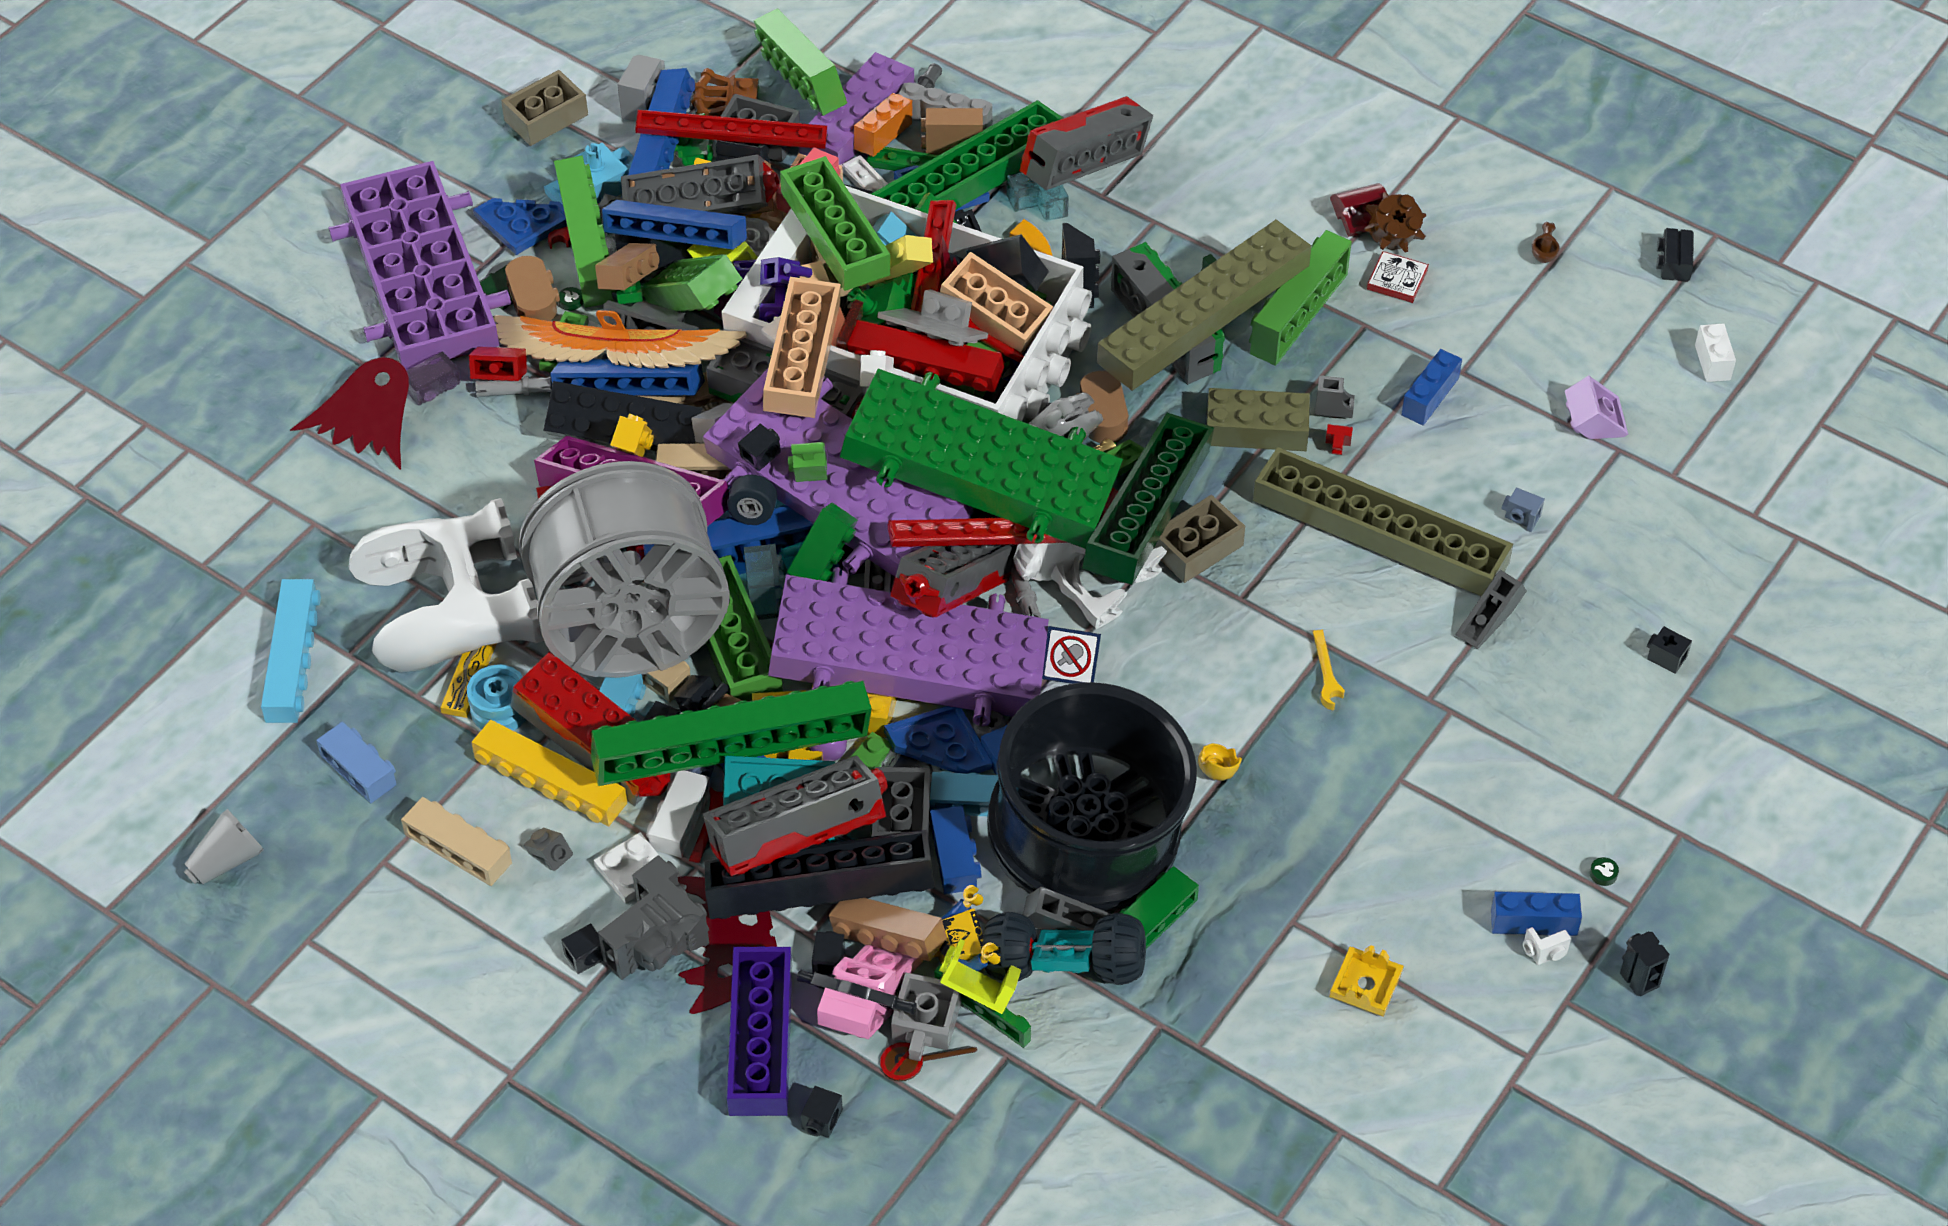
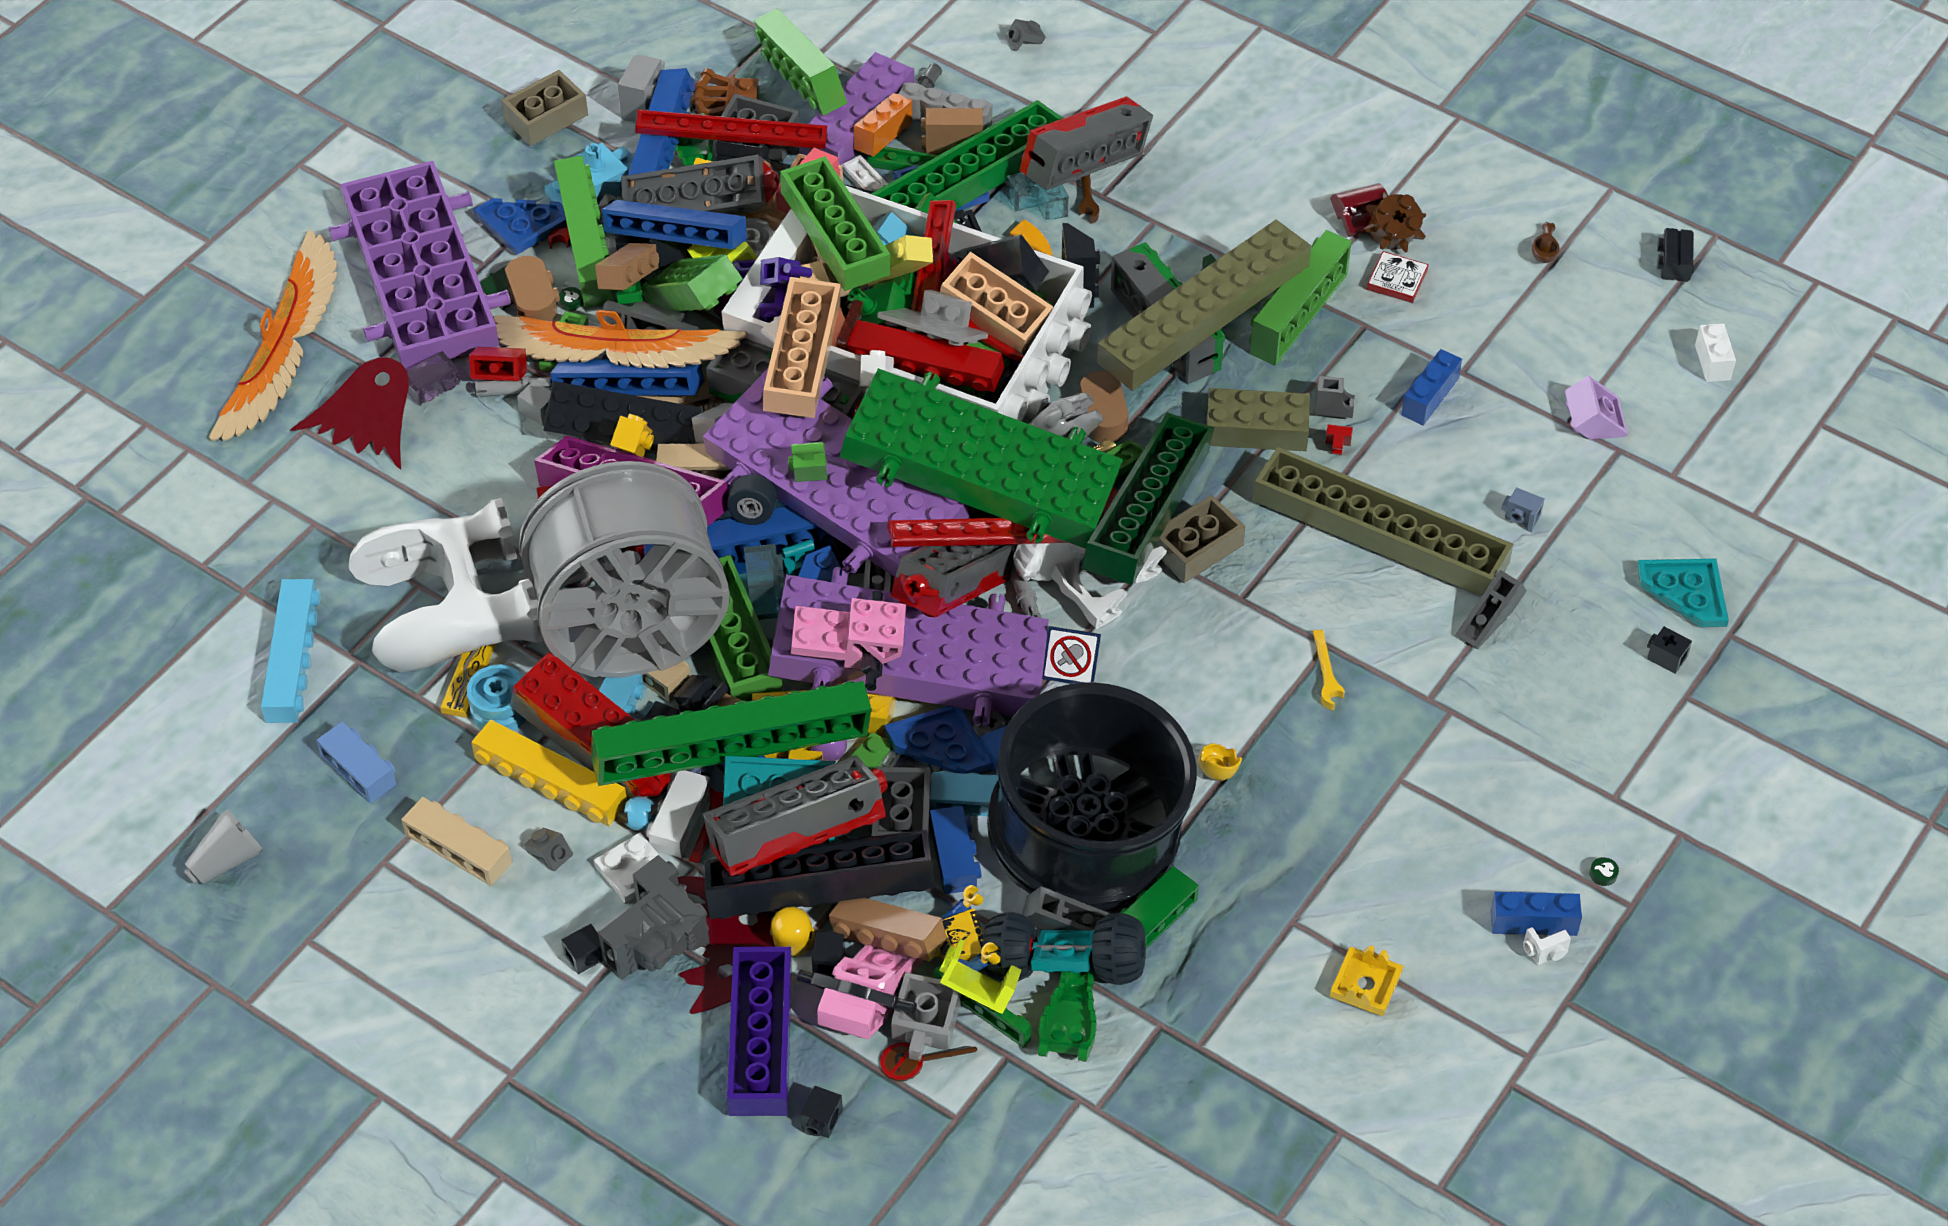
black brick [738,423,781,472] -> none
green brick [787,502,858,582] -> none
black brick [1620,931,1670,997] -> none
none -> piece [209,230,337,441]
none -> light grey brick [517,381,551,426]
none -> medium azure piece [624,796,655,831]
none -> yellow helmet [771,907,815,956]
none -> bright pink piece [791,590,906,691]
none -> dark grey bracket [1005,19,1046,51]
none -> green animal [1038,971,1097,1062]
none -> reddish brown piece [1078,174,1100,224]
none -> teal plate [1637,558,1729,627]

